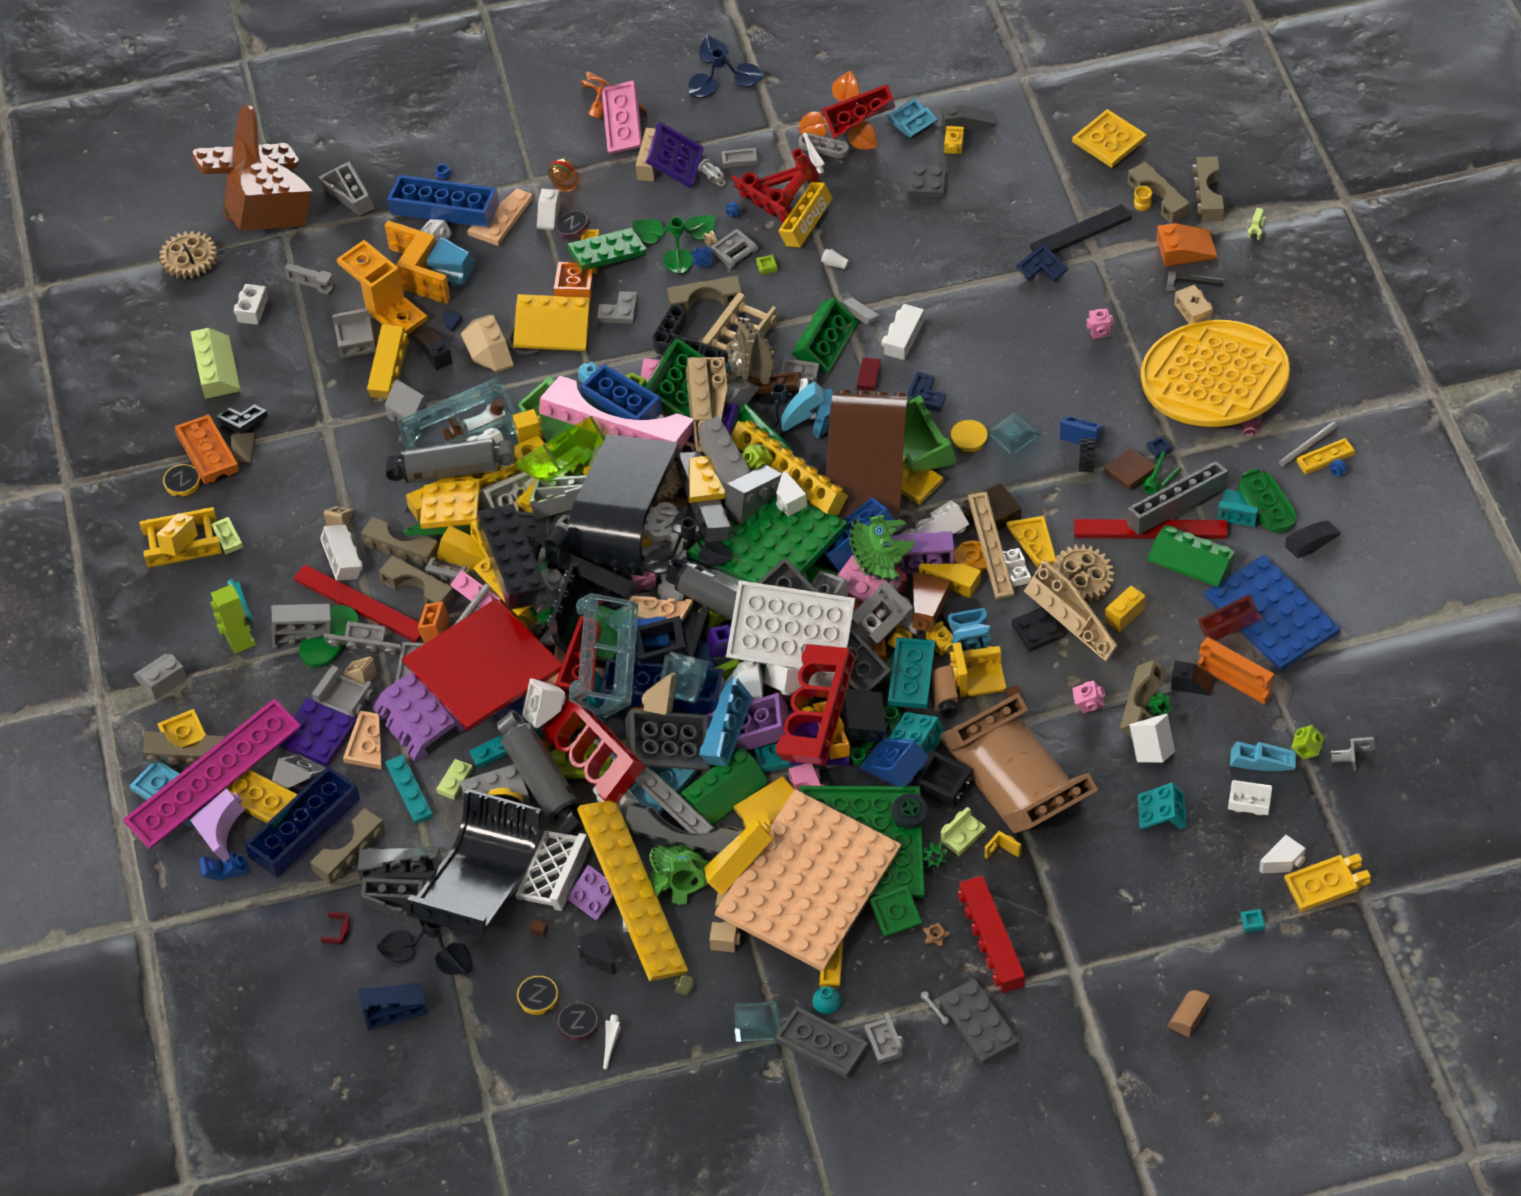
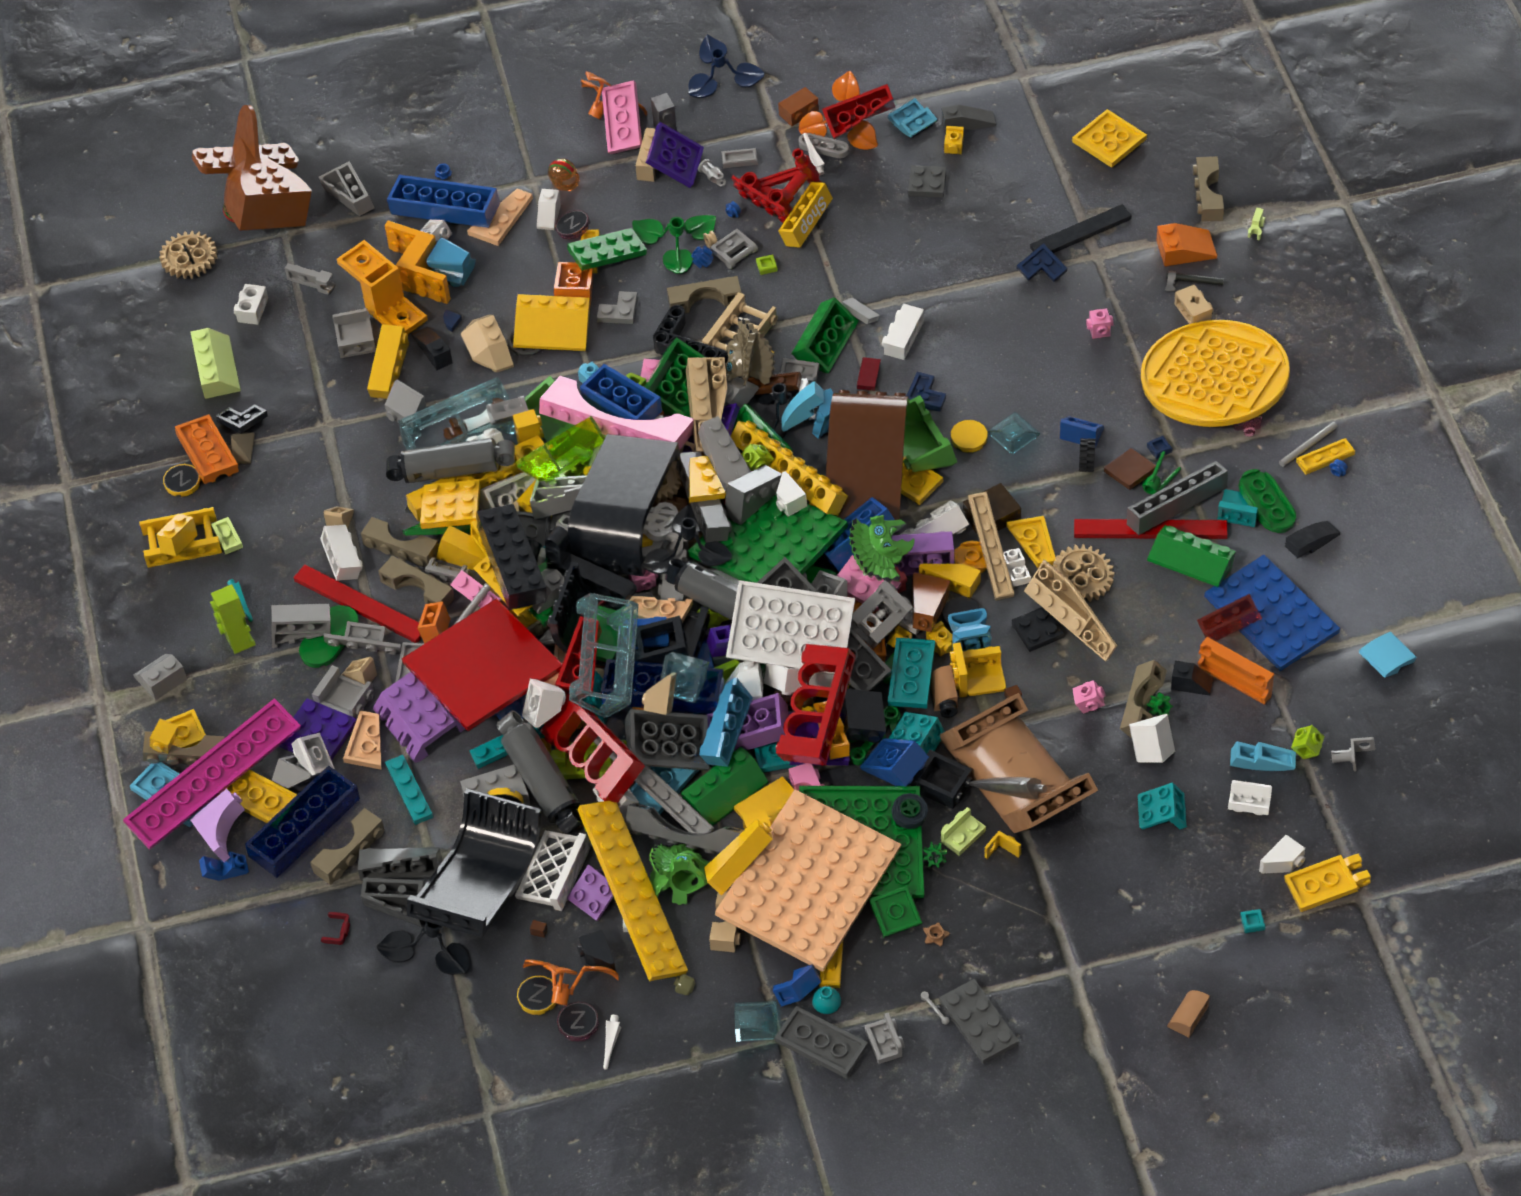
dark blue wedge [357,983,429,1030] -> none
yellowish green plate [436,759,473,800] -> none
white cone [821,249,849,270] -> none
red brick [957,875,1025,994] -> none
yellow piece [1105,586,1146,633] -> none
dark tan arch [1128,162,1190,224] -> none
yellow wheel [1134,186,1152,211] -> none
none -> yellow brick [150,719,178,754]
none -> white slope [291,733,335,775]
none -> light grey hinge [486,396,528,425]
none -> orange plant [523,959,619,1006]
none -> flat silver brick [651,93,677,131]
none -> blue slope [773,964,821,1006]
none -> dark orange brick [778,87,819,126]
none -> flat silver piece [969,777,1047,799]
none -> medium azure slope [1359,632,1416,678]

